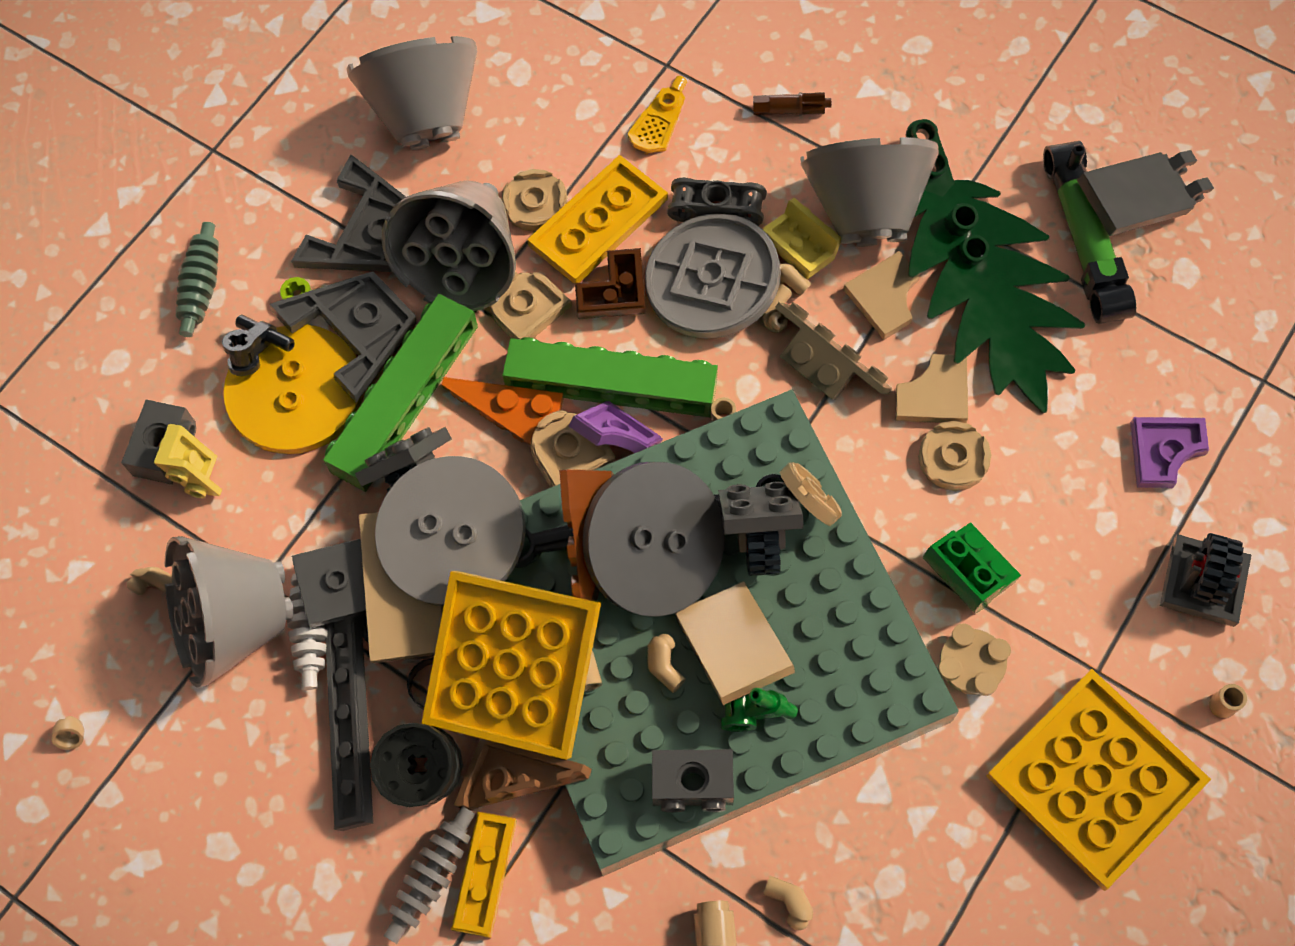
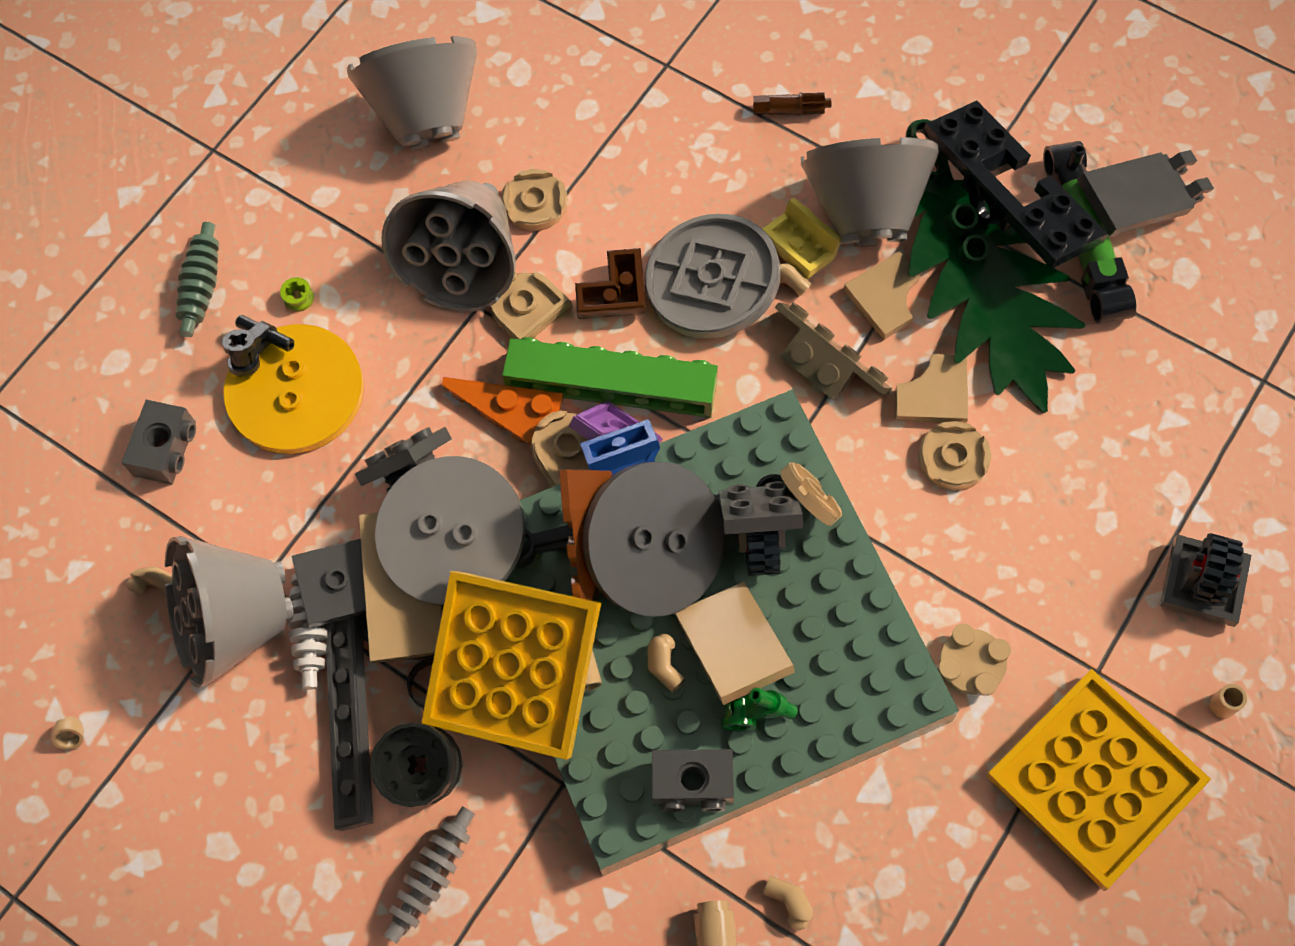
light yellow bracket [154,424,222,498] -> none
dark grey wing [270,271,416,403] -> none
dark grey wing [291,155,406,272] -> none
bright green brick [323,294,478,492] -> none
yellow tile [451,811,517,938] -> none
medium nougat wing [454,738,592,810] -> none
yellow plate [527,155,668,284] -> none
yellow piece [628,76,687,153] -> none
dark grey piece [667,177,767,226] -> none
tan hinge [711,397,736,422] -> none
tan arm [762,284,792,333] -> none
green brick [923,522,1022,614] -> none
medium lavender tile [1130,417,1209,488] -> none
none -> blue slope [580,419,660,475]
none -> black plate [923,100,1108,269]

